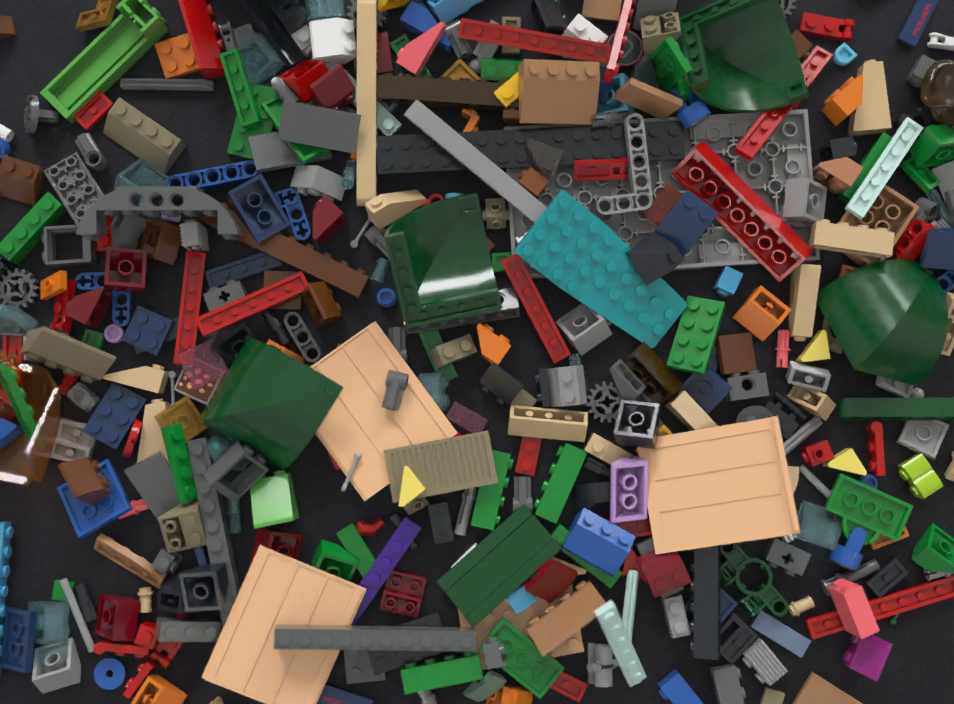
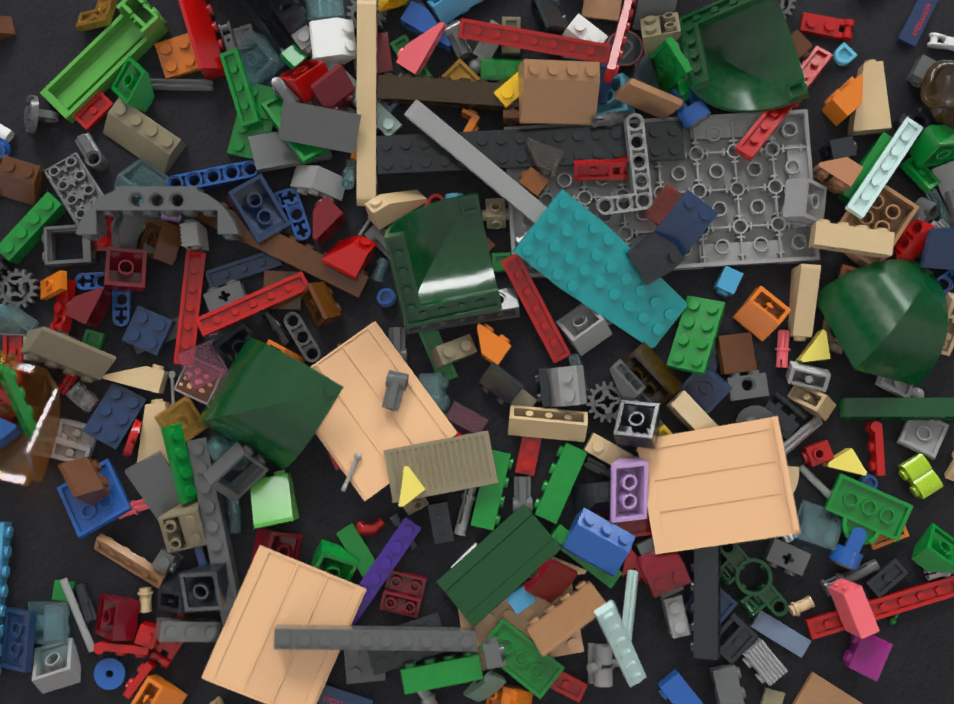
lavender tile [104,324,125,343] -> none
red slope [671,141,813,282] -> none
none -> green slope [111,56,154,112]
none -> tile [280,44,307,70]
none -> red slope [321,235,377,279]

